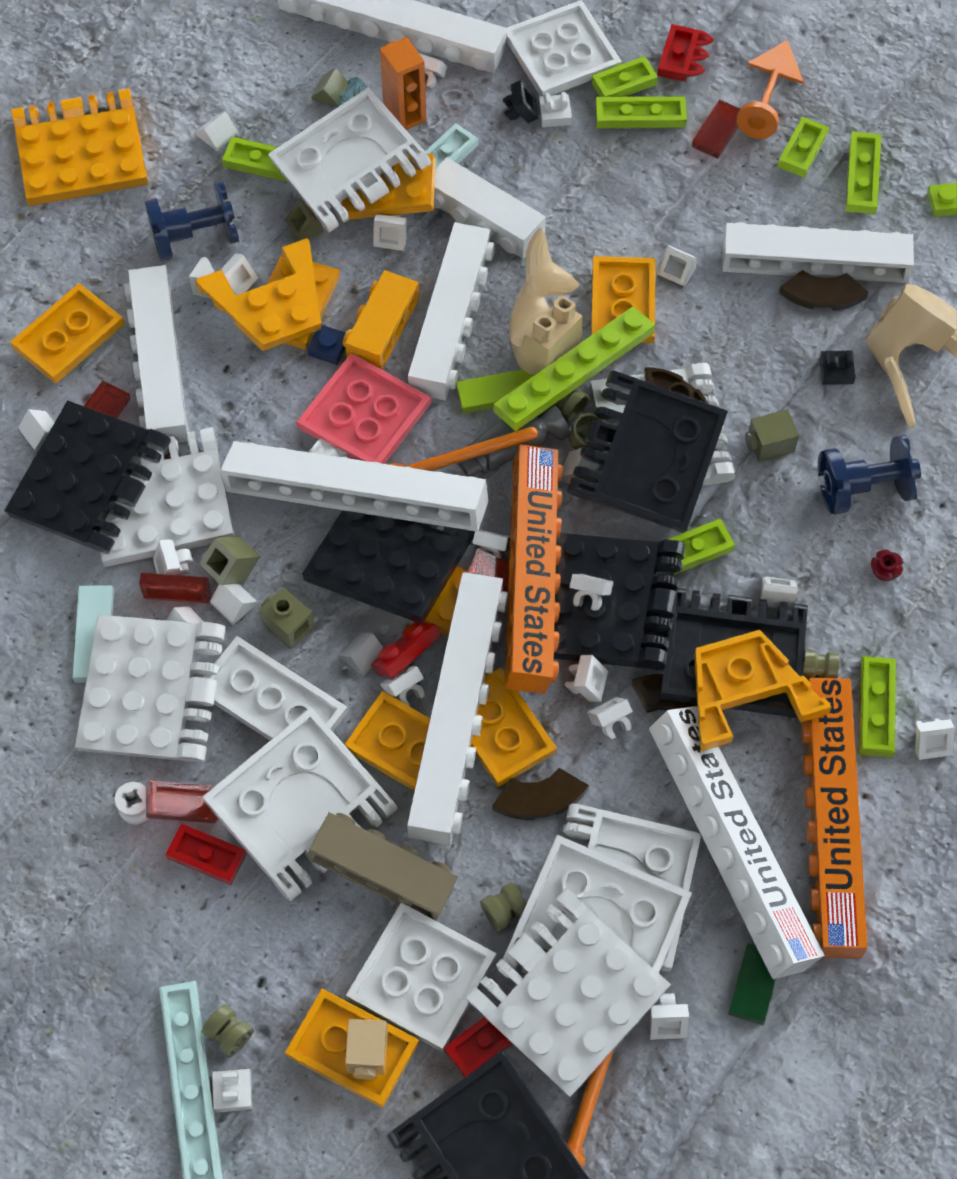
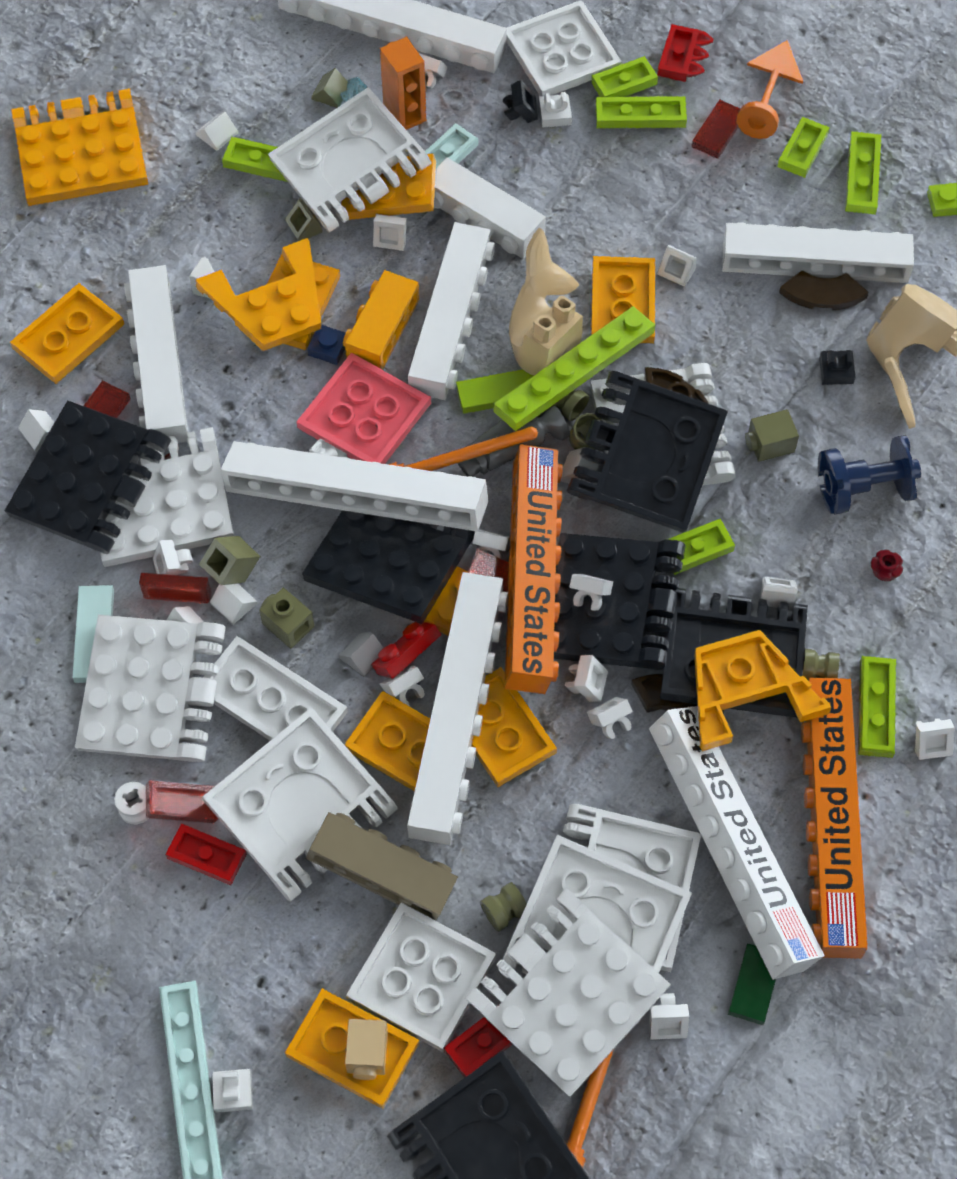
dark blue piece [145,181,239,261] -> none
olive wheel [201,1004,254,1057] -> none
white tile [221,253,258,295] -> none
dark brown tile [492,768,589,820] -> none

